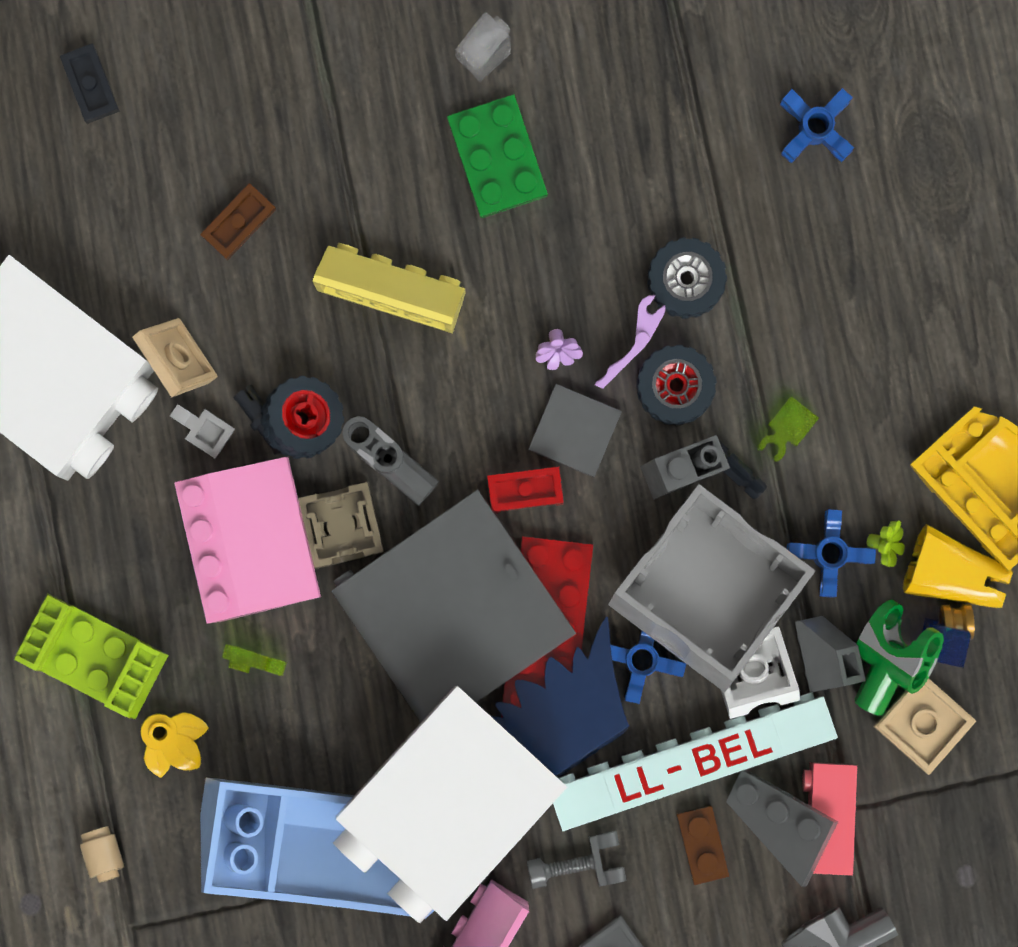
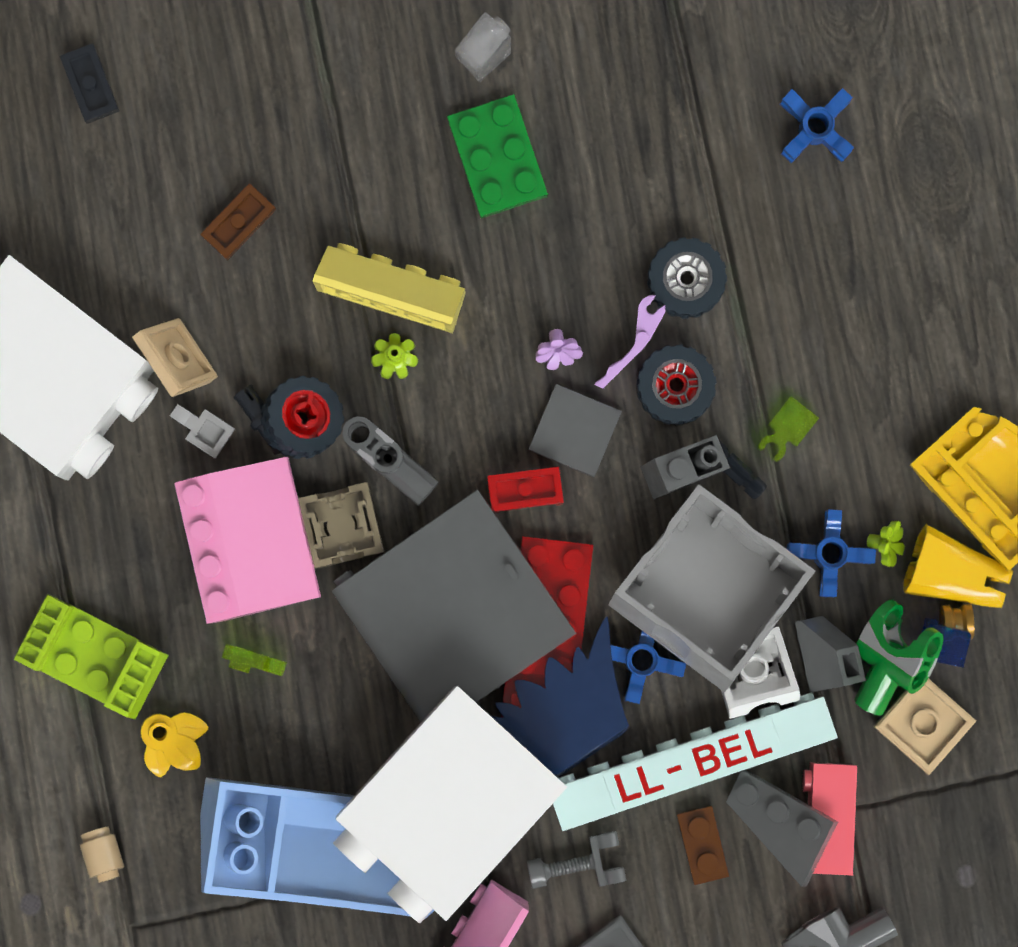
none -> lime plant [371,333,418,379]

